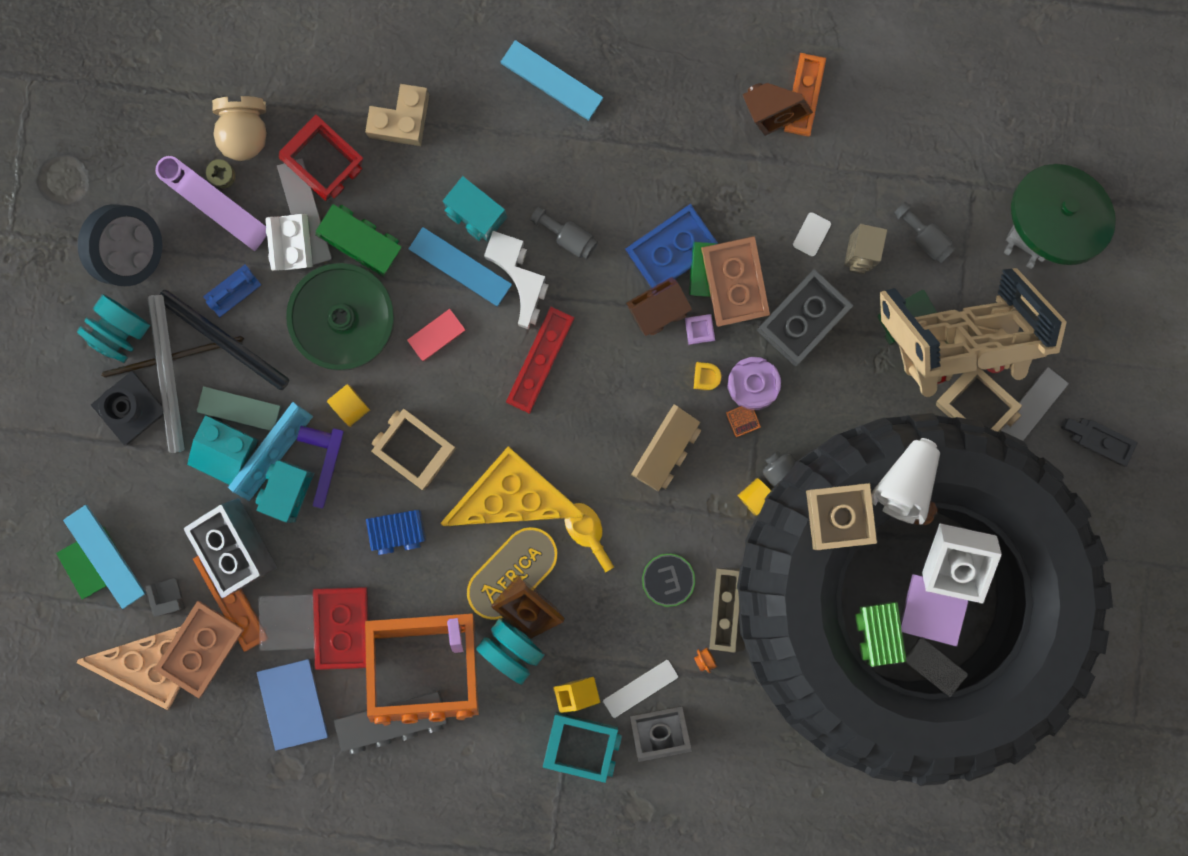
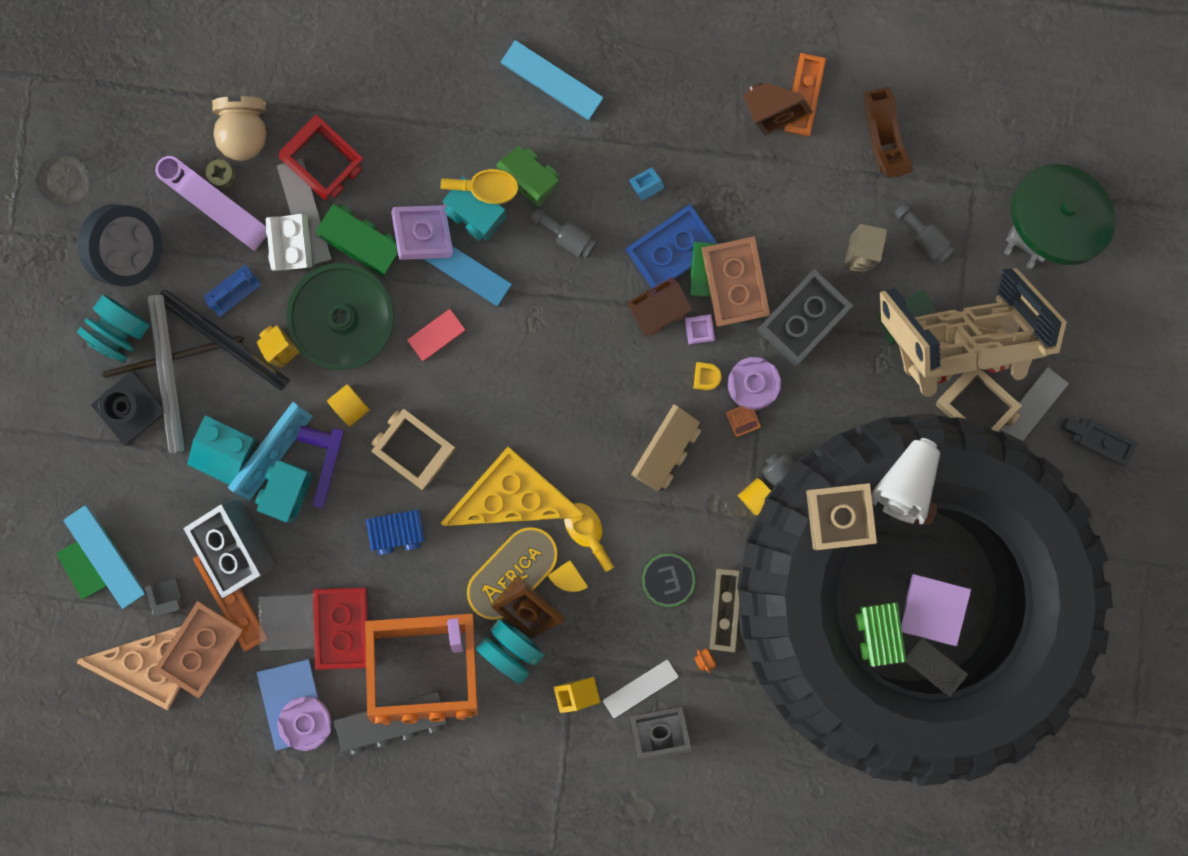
sand green tile [197,386,282,431] -> none
tan brick [365,84,429,146] -> none
white arch [484,231,549,329] -> none
red tile [506,306,575,414] -> none
teal window [542,712,622,783] -> none
white sticker [793,213,831,256] -> none
white brick [922,524,1002,603] -> none
none -> yellow slope [257,325,300,368]
none -> lavender tile [277,696,332,751]
none -> lavender tile [391,205,453,260]
none -> yellow piece [440,169,518,204]
none -> bright green slope [496,146,559,207]
none -> yellow brick [548,560,588,592]
none -> dark azure plate [629,167,665,201]
none -> reddish brown arch [863,87,913,178]

